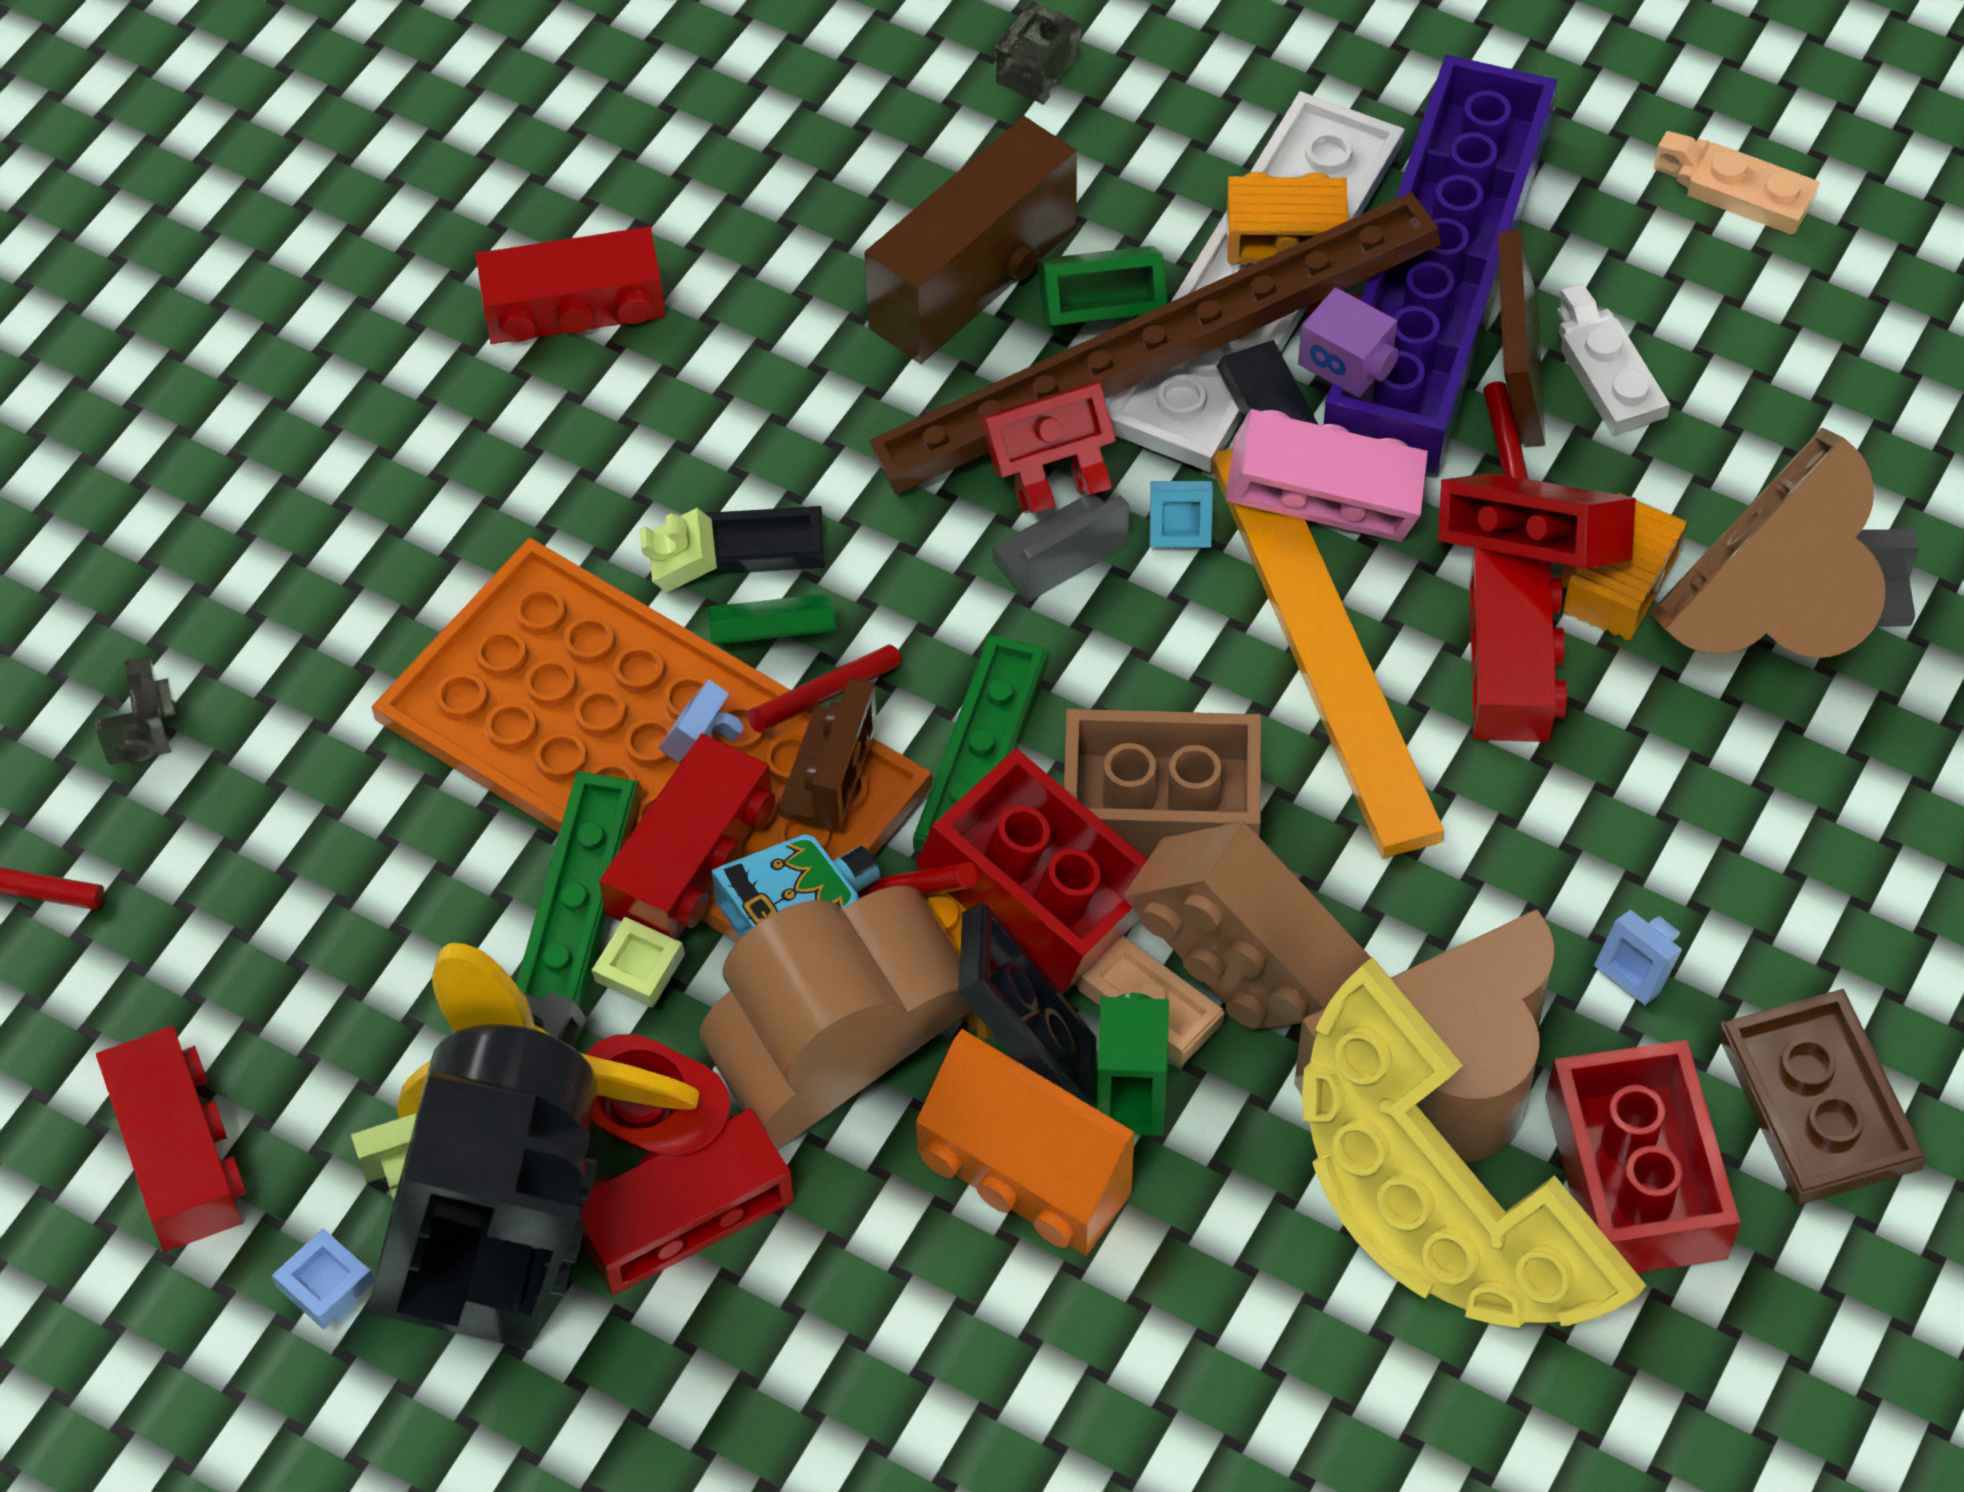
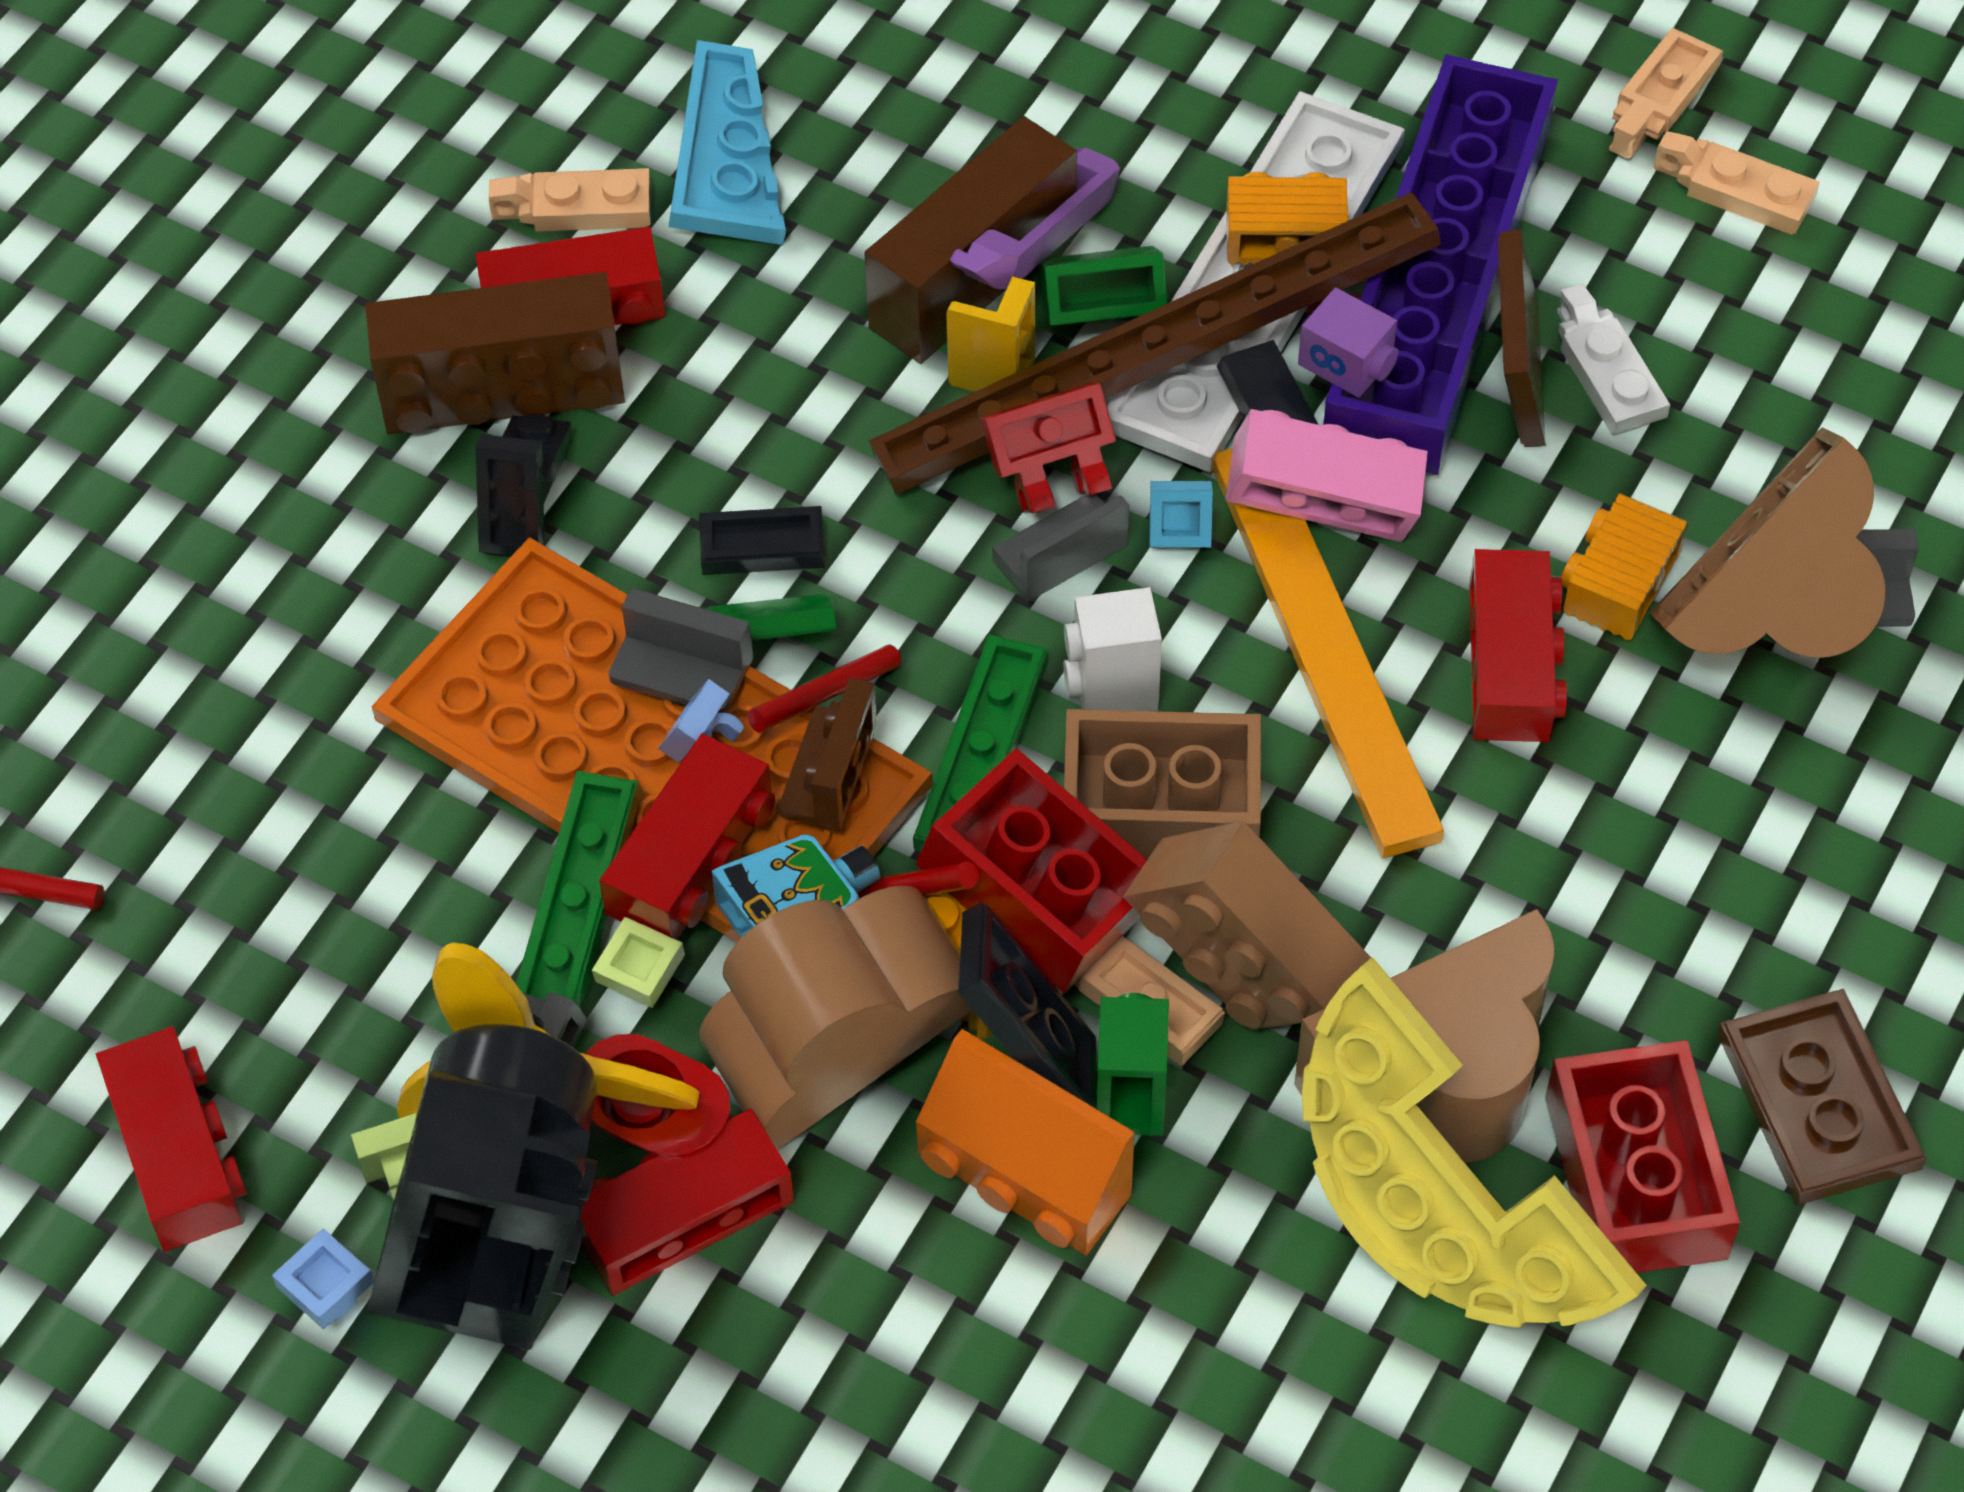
clear smoke bracket [95,656,177,765] -> none
yellowish green tile [640,508,717,593] -> none
clear smoke brick [996,1,1080,105] -> none
red brick [1438,473,1636,568] -> none
red bar [1483,381,1529,480] -> none
light blue tile [1594,909,1682,1005] -> none
none -> reddish brown brick [365,272,625,435]
none -> black bracket [475,414,572,556]
none -> light nougat hinge [489,168,651,232]
none -> dark grey panel [609,588,753,713]
none -> medium azure wing [668,40,786,245]
none -> yellow panel [946,276,1035,392]
none -> medium lavender piece [950,147,1120,289]
none -> white brick [1063,587,1162,711]
none -> light nougat hinge [1609,28,1723,160]

